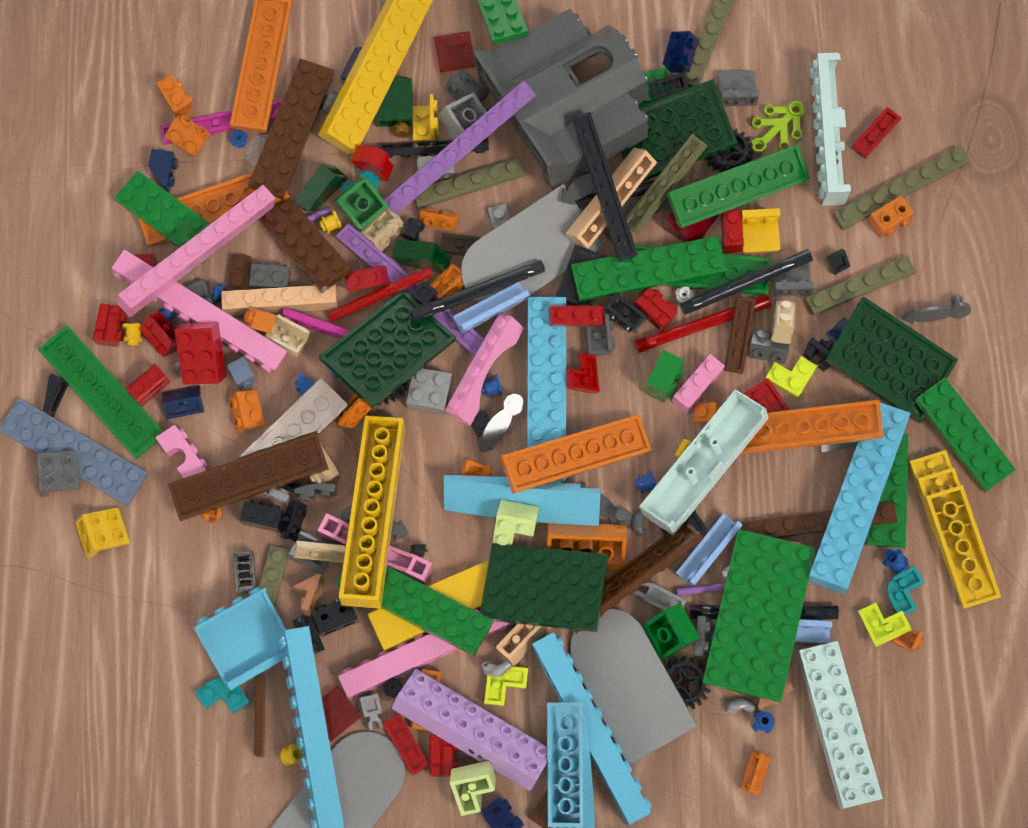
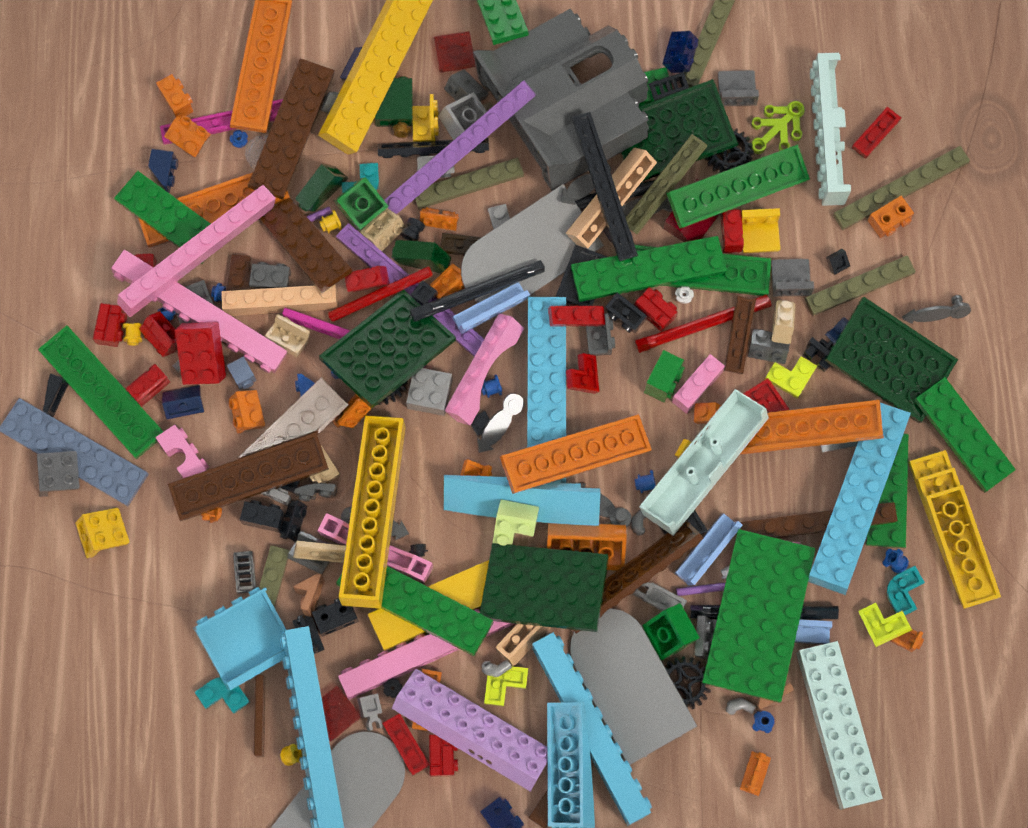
orange brick [244,306,277,334] -> none
red brick [351,145,394,181] -> none
yellowish green brick [450,761,496,816] -> none
black piece [679,249,813,315] -> none

